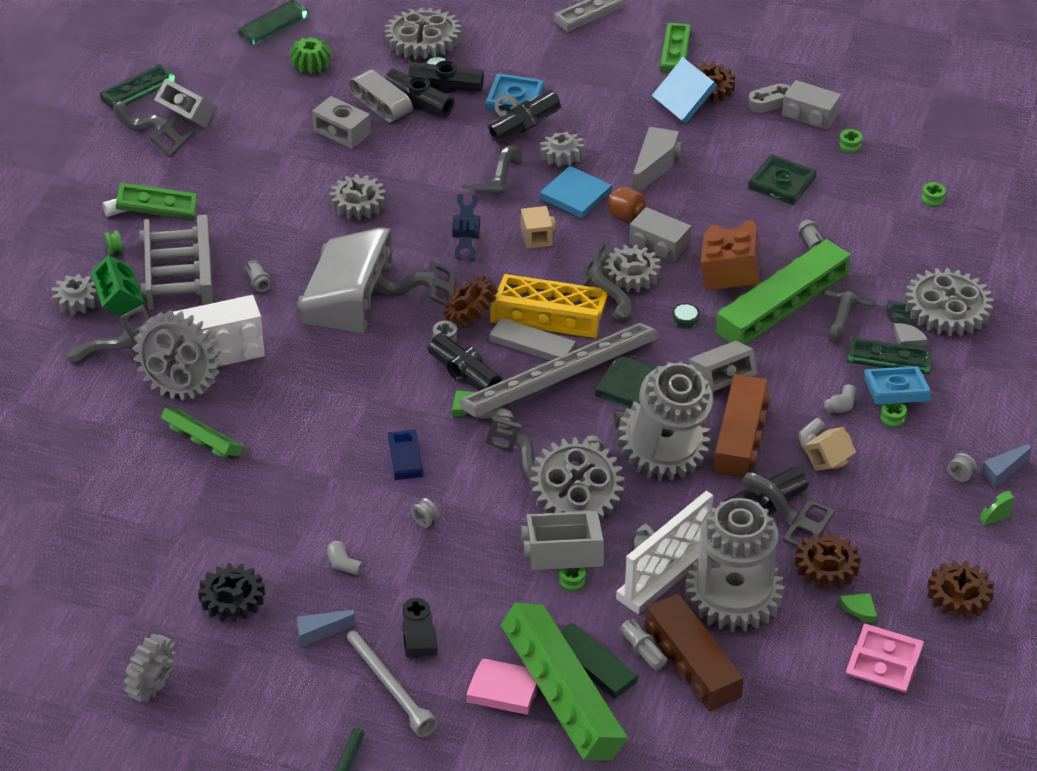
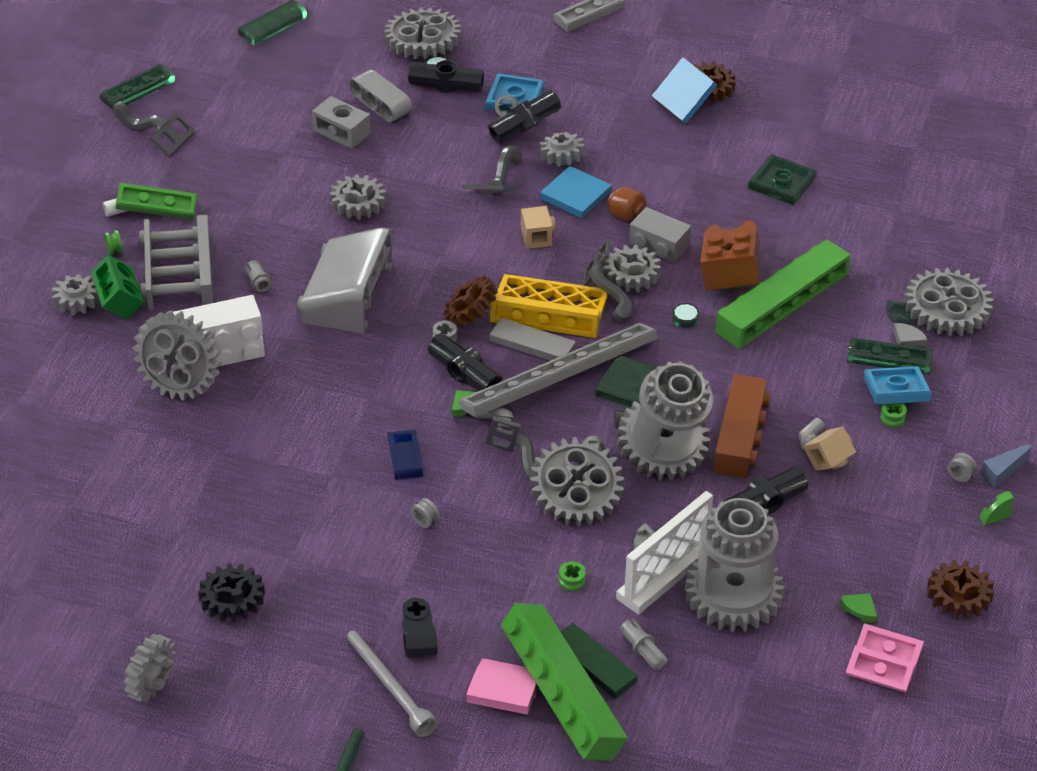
dark grey piece [67,305,149,363] -> none
light grey brick [154,78,217,128] -> none
bright green plate [161,408,245,458] -> none
bright green gear [290,36,331,75] -> none
sand blue piece [297,609,355,648] -> none
light grey arm [327,541,363,576] -> none
dark grey piece [373,261,454,307] -> none
black piece [385,68,455,117] -> none
dark blue pin [452,194,480,259] -> none
light grey window [521,511,604,570] -> none
light grey slope [633,127,682,192] -> none
reddish brown brick [644,593,744,712] -> none
bright green tile [660,23,691,73] -> none
light grey brick [689,341,757,392] -> none
dark grey piece [742,473,835,547] -> none
light grey beam [748,84,790,113] -> none
light grey brick [782,80,841,130] -> none
reddish brown gear [795,532,861,590] -> none
light grey pin [798,219,824,249] -> none
light grey arm [824,384,856,414] -> none
dark grey piece [825,289,877,344] -> none
bright green bush [839,129,862,153] -> none
bright green bush [921,182,946,207] -> none

